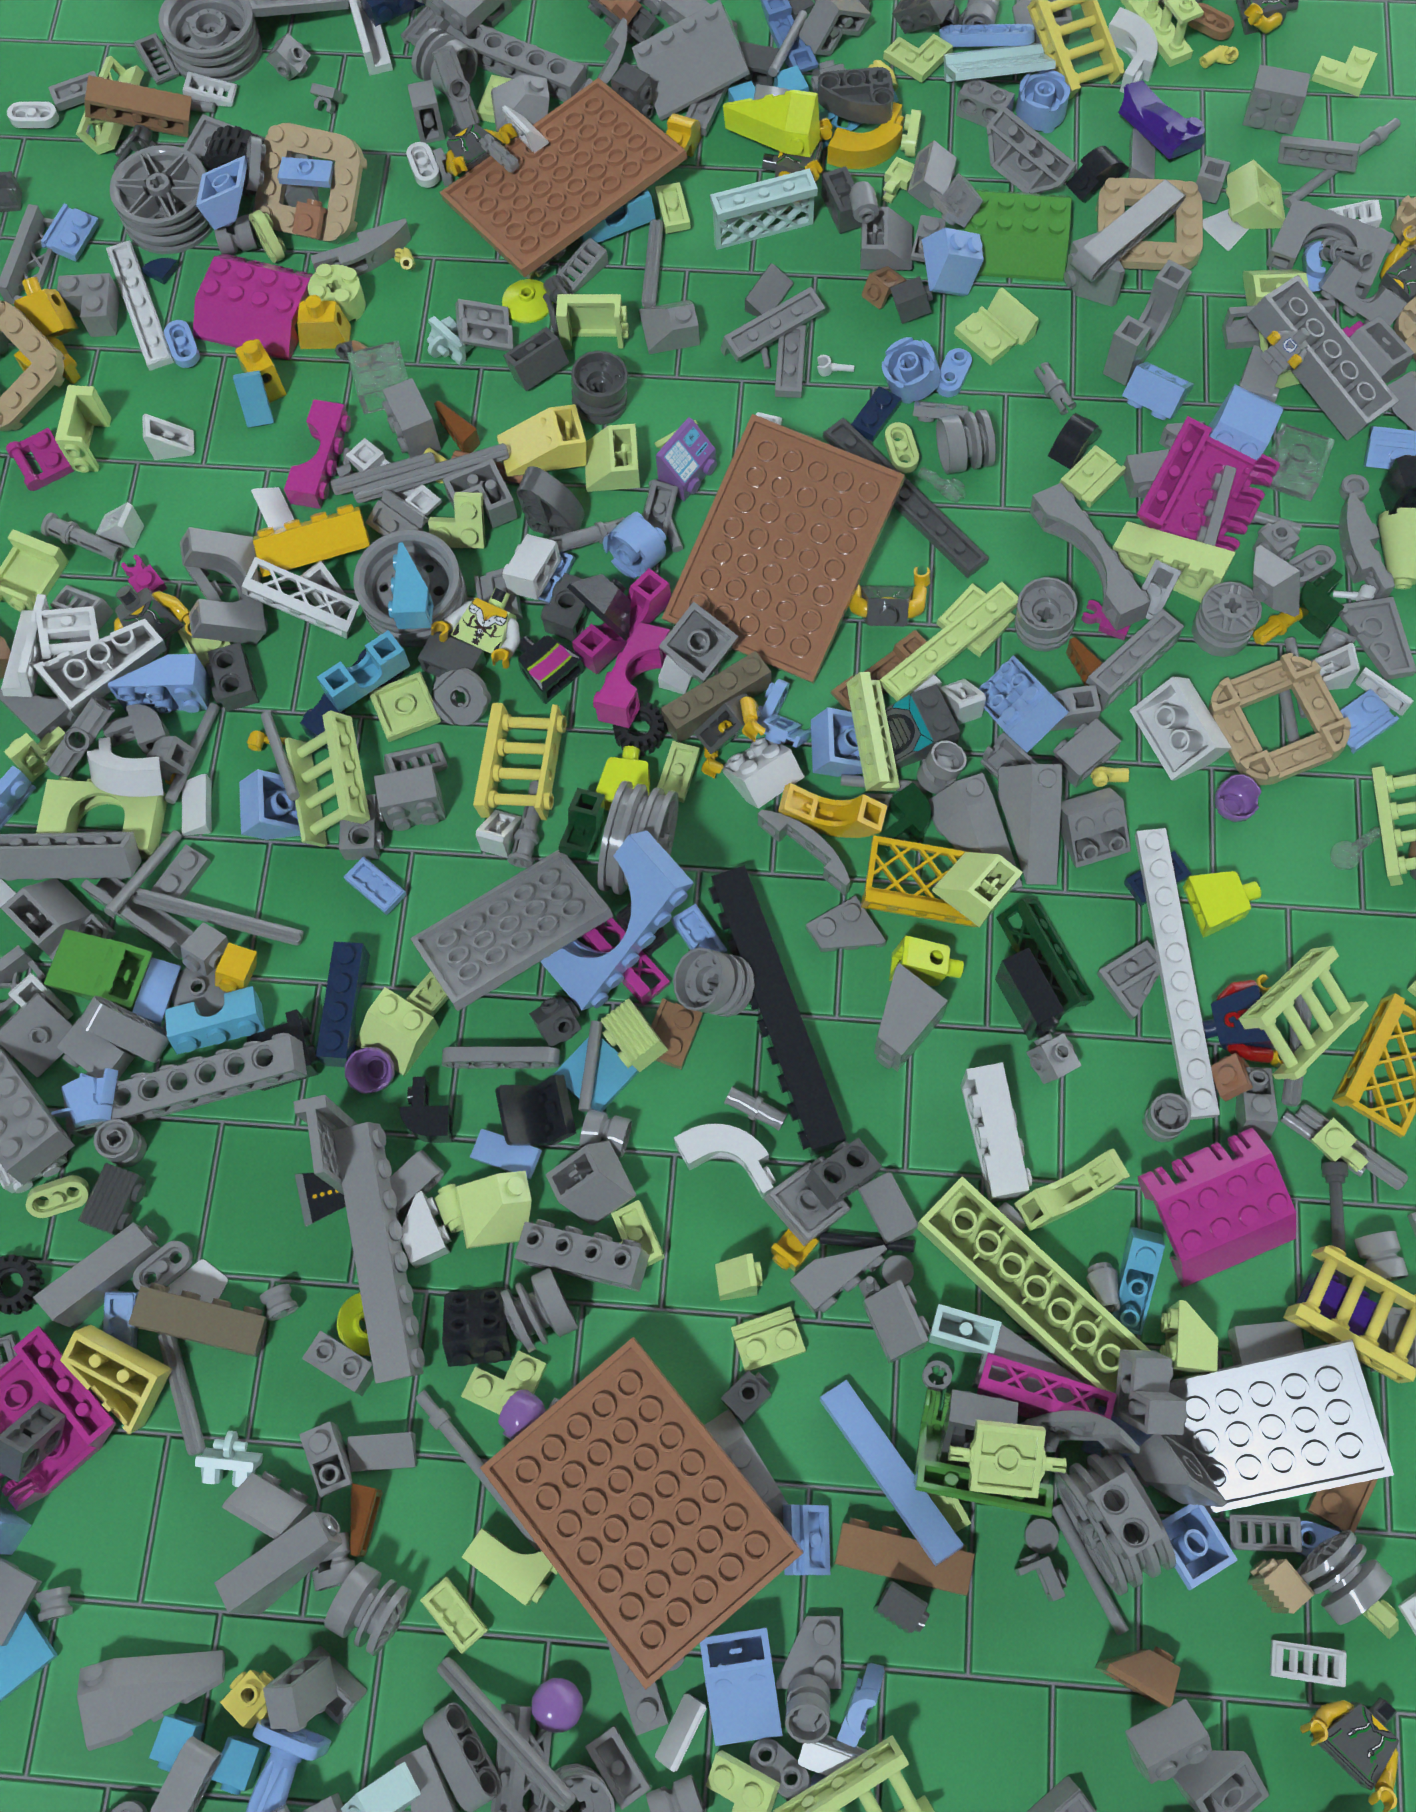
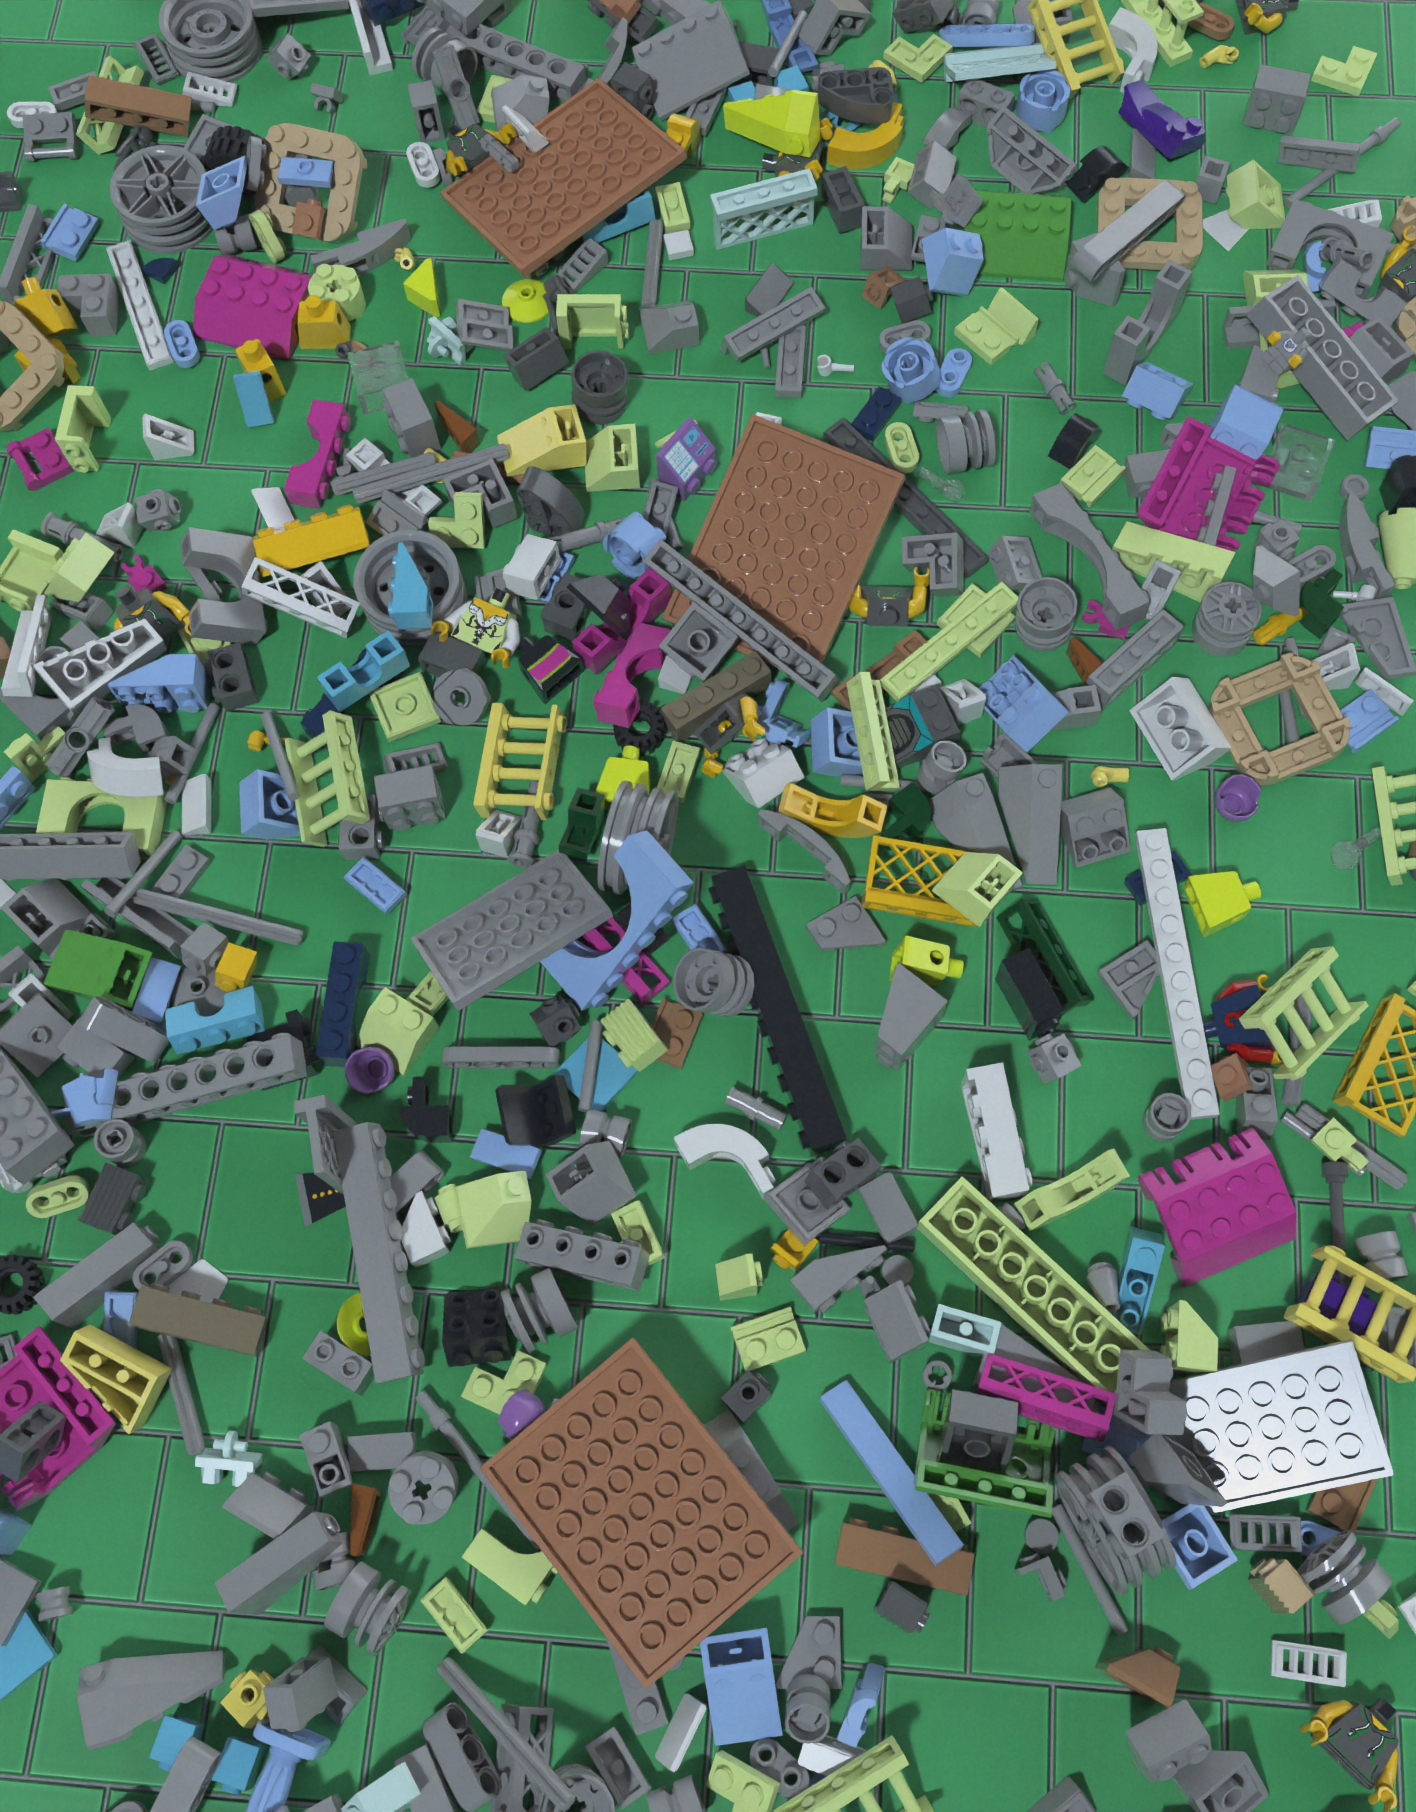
white plate [35,606,99,659] -> none
light grey wheel [259,1284,299,1321] -> none
medium lavender hair [531,1678,583,1734] -> none
light blue plate [783,1504,831,1575] -> none
light grey brick [849,181,879,223] -> none
yellowish green plate [900,109,922,157] -> none
yellowish green plate [948,1420,1067,1498] -> none
light grey slope [1020,1410,1140,1454] -> none
light grey brick [1052,718,1121,788] -> none
none -> light grey plate [22,112,78,162]
none -> yellowish green slope [44,532,114,602]
none -> light grey brick [134,489,181,531]
none -> light grey brick [388,1450,459,1525]
none -> neon yellow slope [403,258,441,317]
none -> light grey brick [643,539,839,703]
none -> white tile [663,230,694,261]
none -> light grey plate [879,320,931,354]
none -> light grey brick [902,532,964,597]
none -> light grey slope [924,107,972,150]
none -> light grey bracket [988,536,1042,592]

